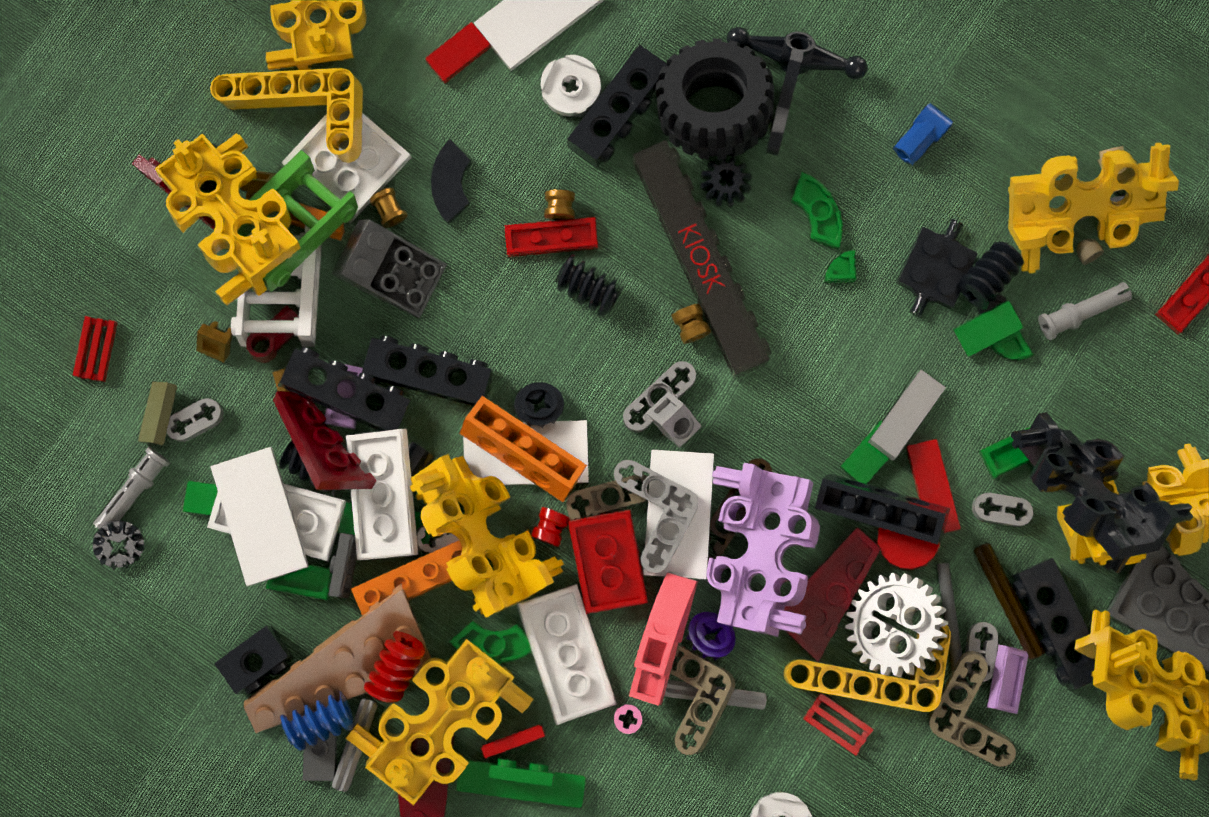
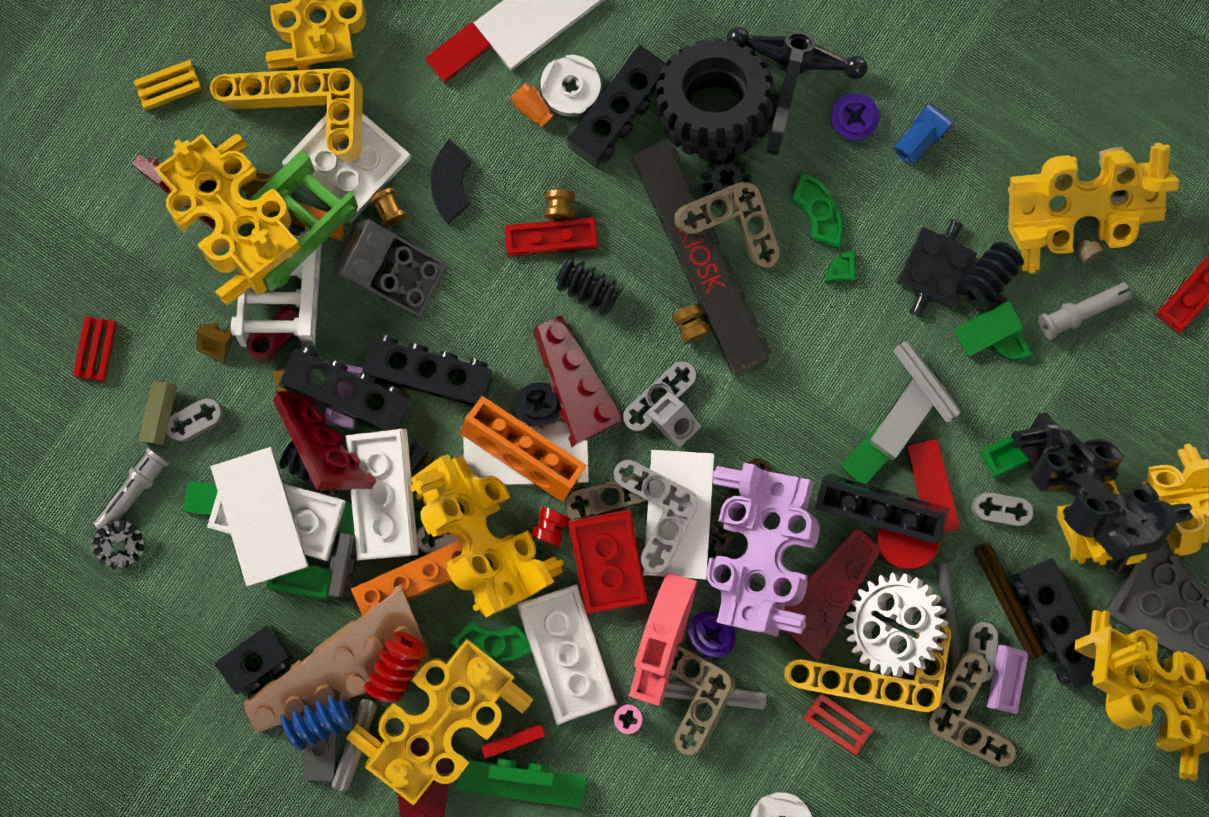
none -> yellow tile [134,60,202,111]
none -> orange cone [510,82,554,128]
none -> dark red wing [533,315,623,448]
none -> dark tan beam [674,182,780,268]
none -> dark purple gear [831,93,880,141]
none -> light grey axle [894,341,961,422]

